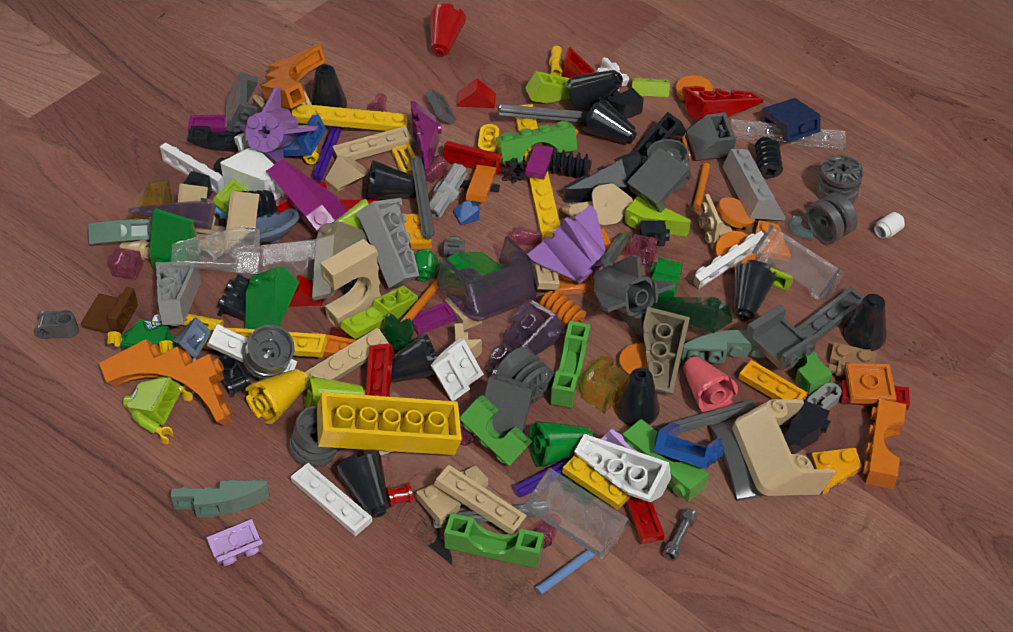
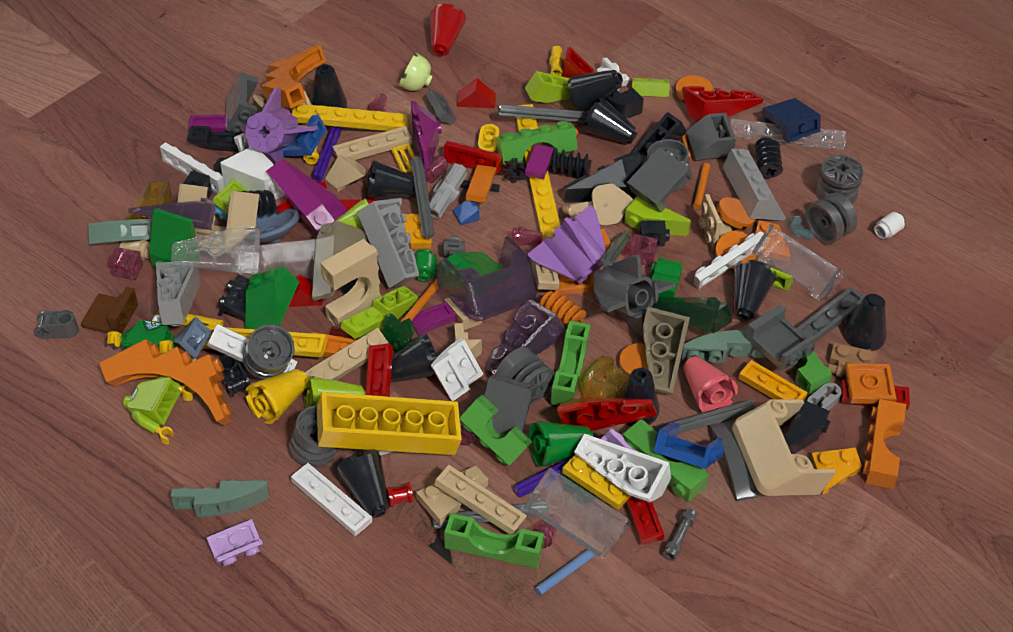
none -> yellowish green cylinder [399,53,433,91]
none -> red wedge [557,397,657,431]

